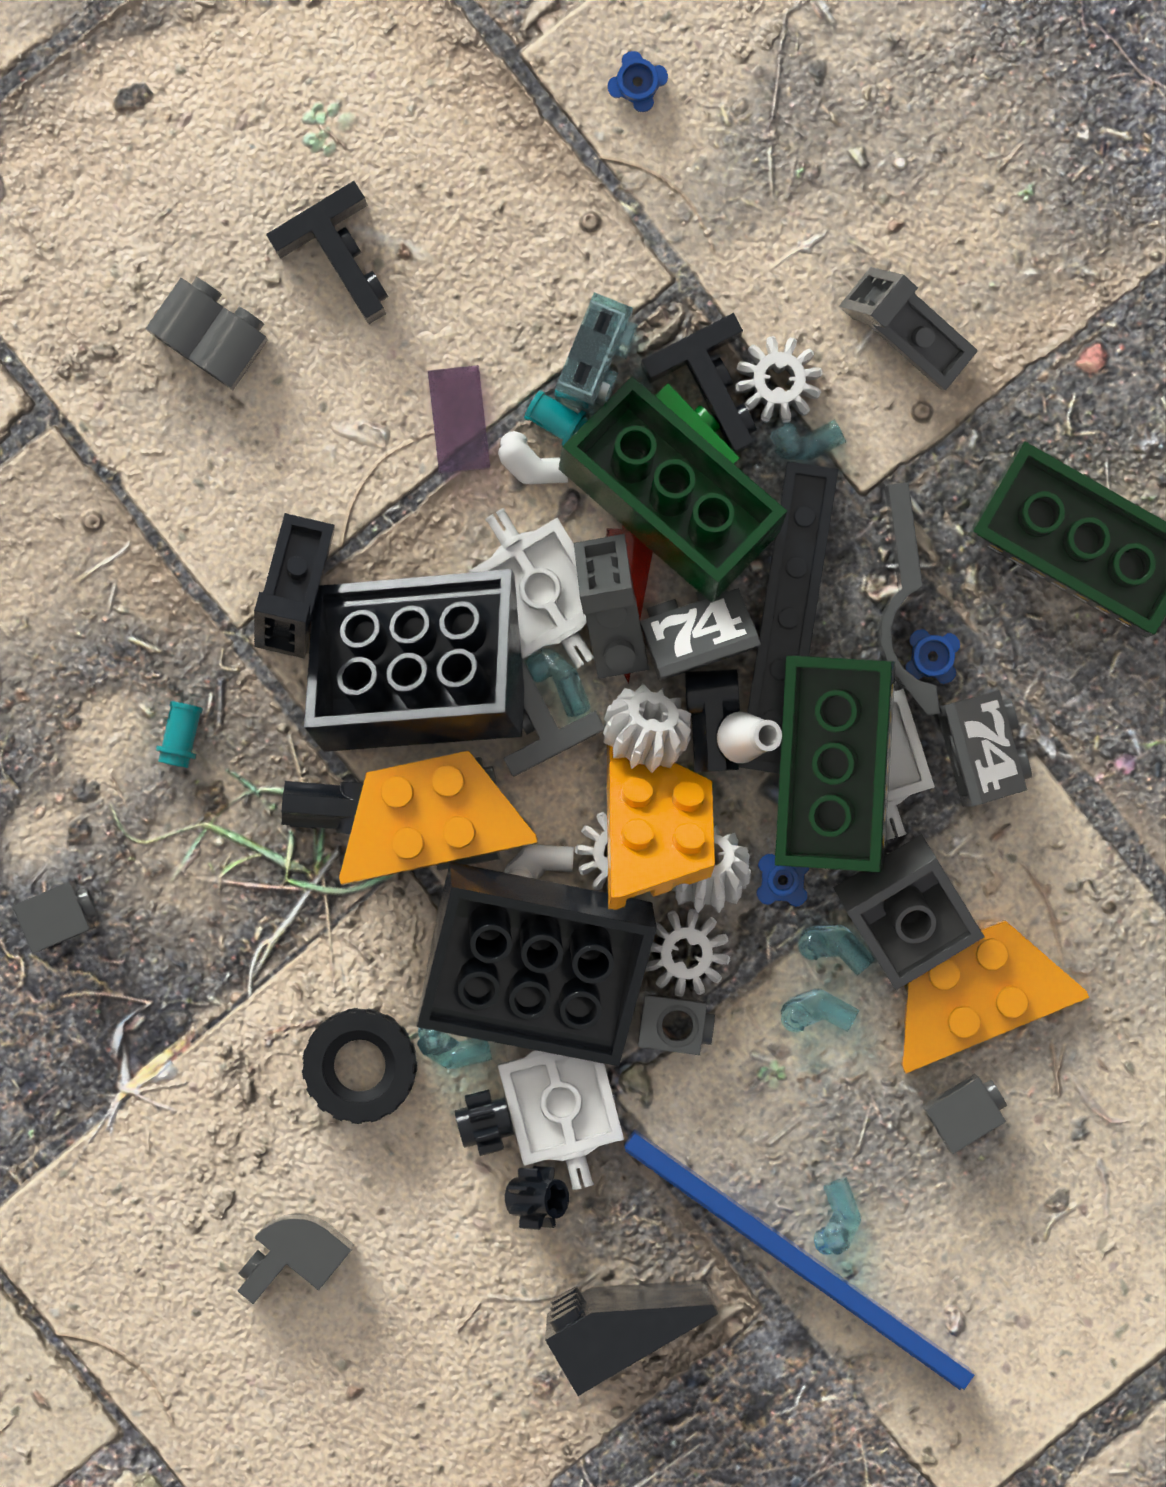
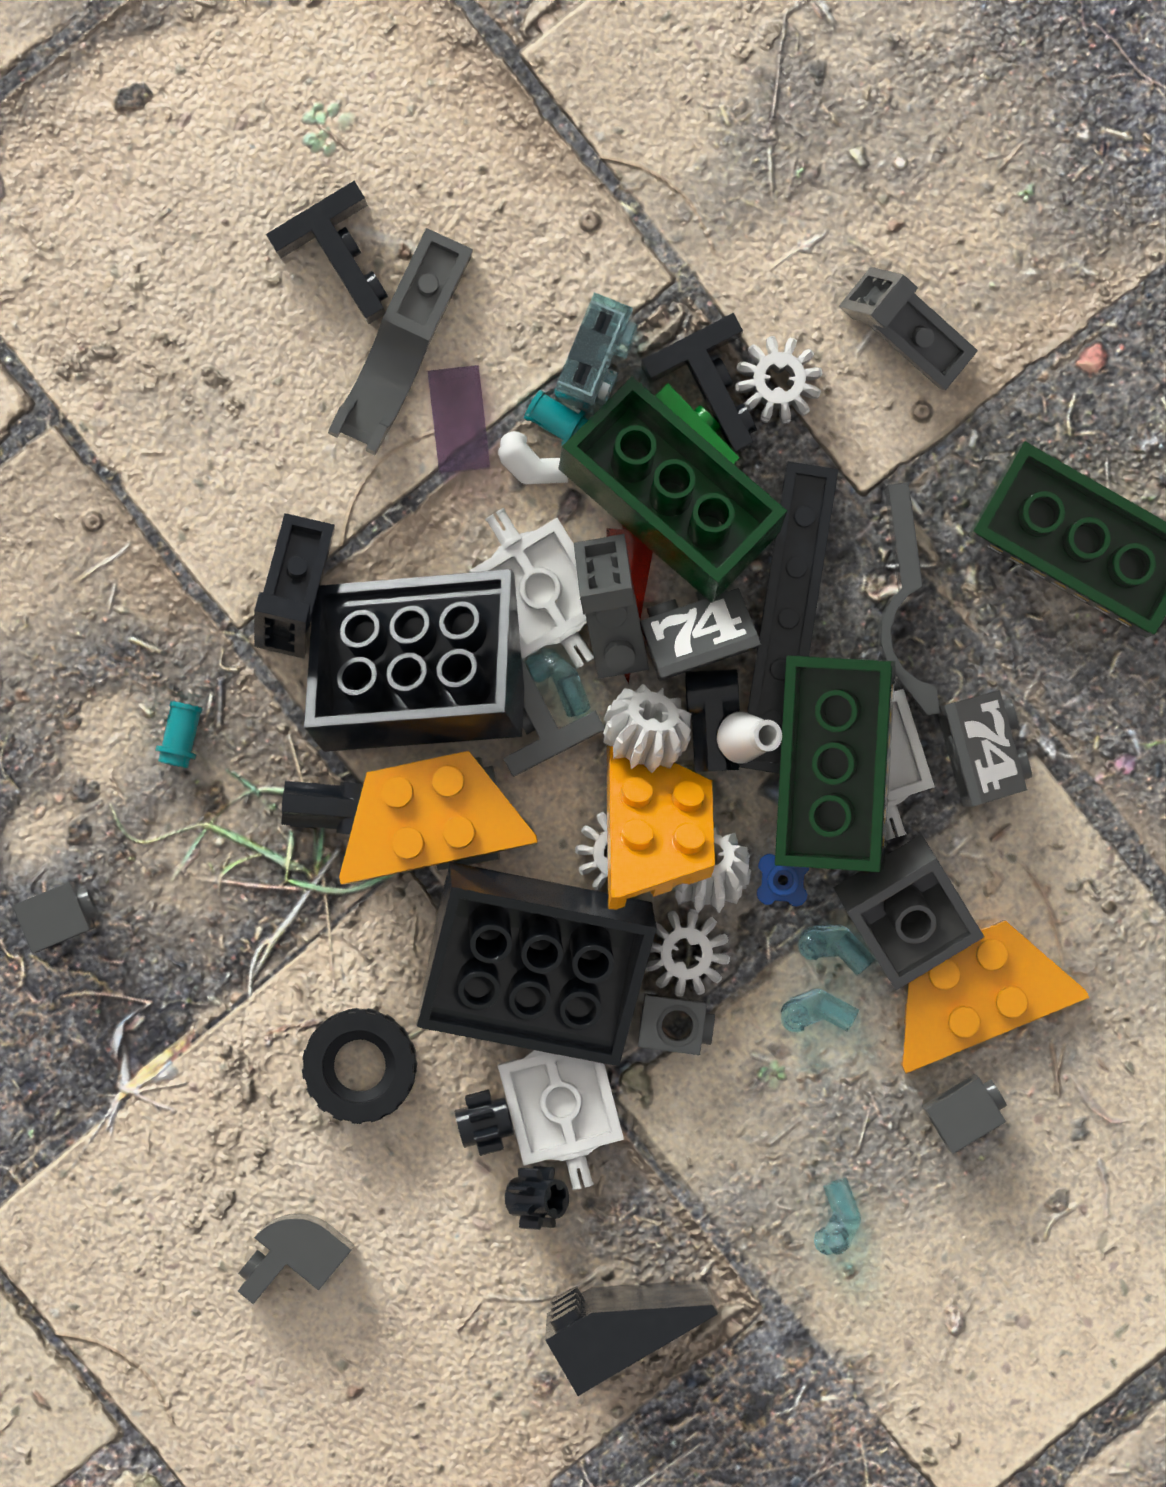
dark grey brick [145,277,268,390] -> none
clear light blue arm [417,1028,493,1069] -> none
white arm [504,844,574,879] -> none
blue plate [608,51,668,112] -> none
blue tile [624,1129,975,1390] -> none
clear light blue arm [770,419,846,461] -> none
blue plate [905,629,960,684] -> none
none -> dark grey piece [328,228,473,455]

